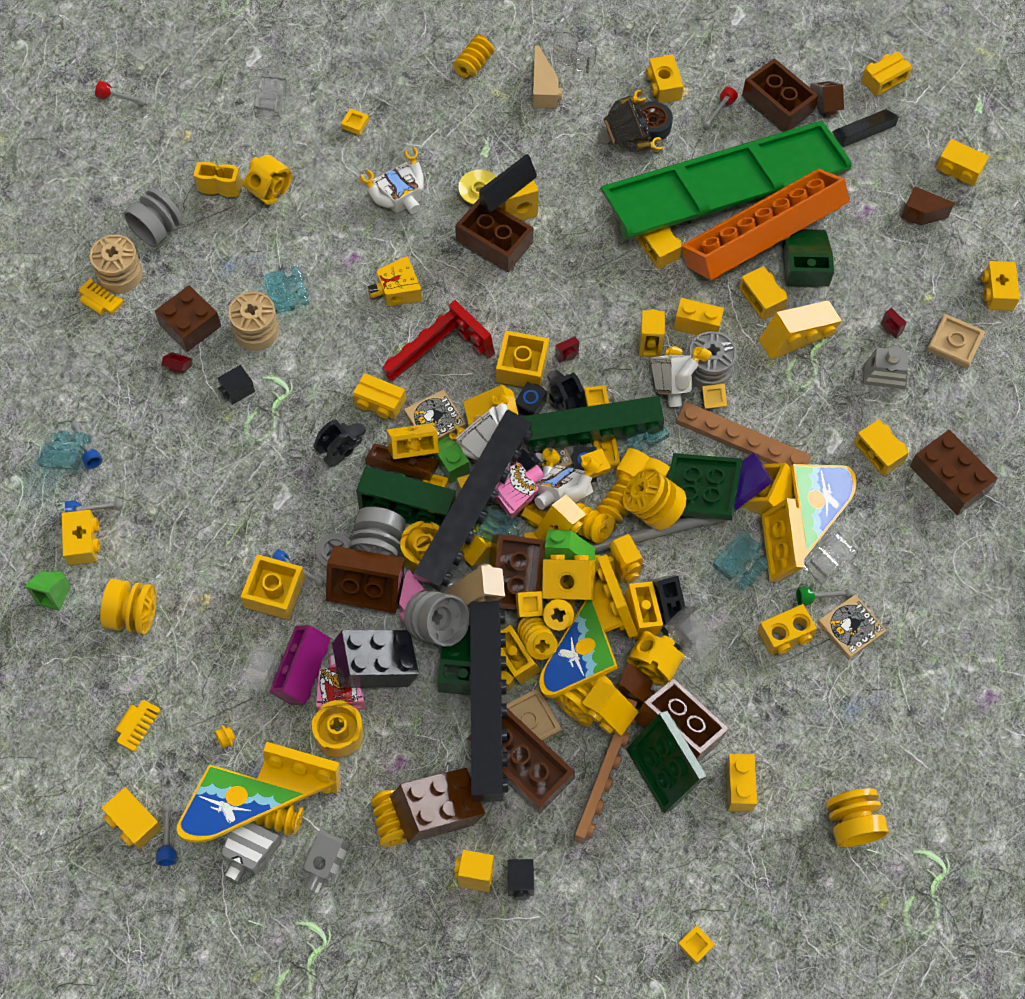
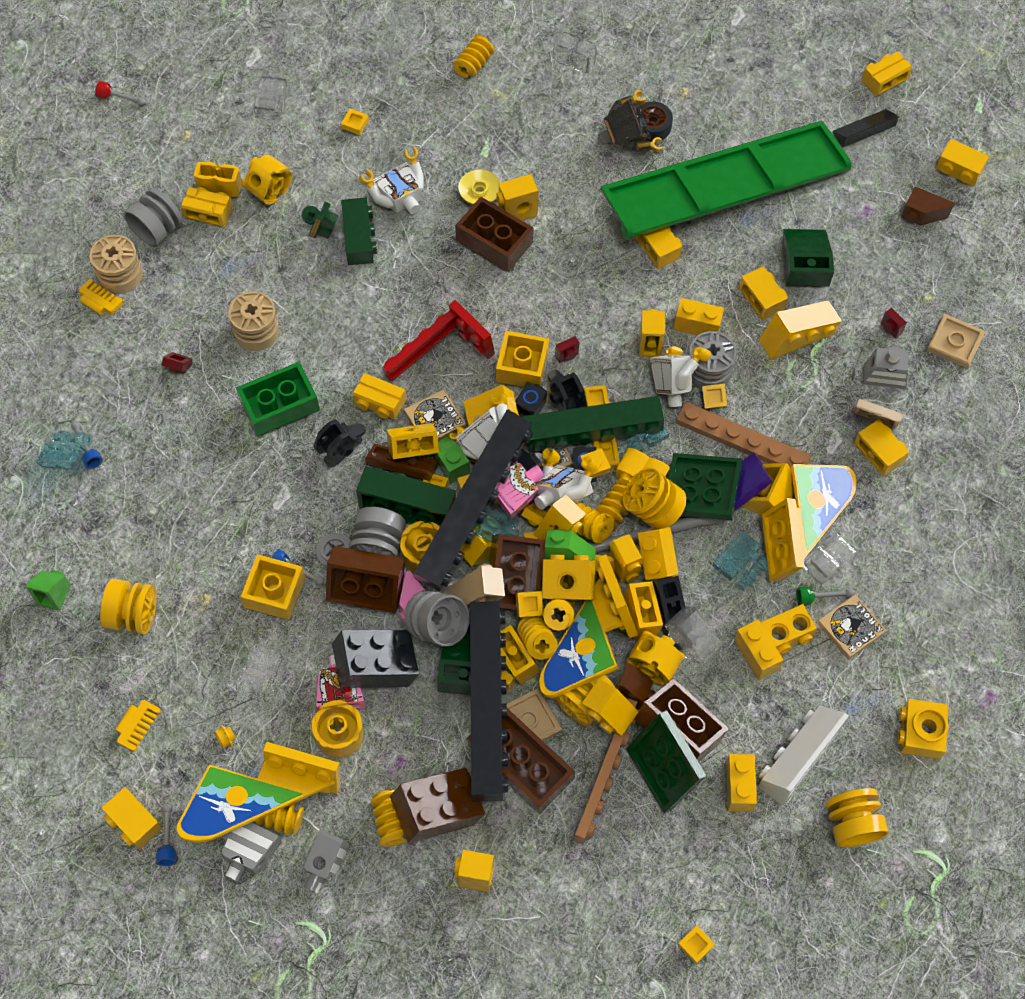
yellow brick [62,510,100,565] -> none
light grey hinge [65,500,123,513] -> none
reddish brown brick [155,285,221,352] -> none
black brick [217,364,255,405] -> none
clear light blue plate [263,266,309,314] -> none
magenta brick [269,625,331,705] -> none
yellow torso [367,256,422,306] -> none
black slope [479,154,537,212] -> none
black brick [507,859,534,900] -> none
tan slope [533,46,562,109] -> none
yellow brick [646,55,684,103] -> none
orange brick [681,169,850,280] -> none
hinge [703,86,738,129] -> none
reddish brown brick [742,58,819,131] -> none
reddish brown slope [810,81,844,115] -> none
reddish brown brick [910,429,998,516] -> none
yellow brick [981,261,1020,311] -> none
none -> yellow brick [181,187,233,227]
none -> green brick [236,362,320,437]
none -> dark green hips [301,201,338,239]
none -> dark green brick [341,197,377,266]
none -> yellow brick [638,527,679,580]
none -> yellow brick [734,619,784,680]
none -> white slope [758,706,849,806]
none -> tan tile [853,399,903,428]
none -> yellow brick [897,699,949,759]

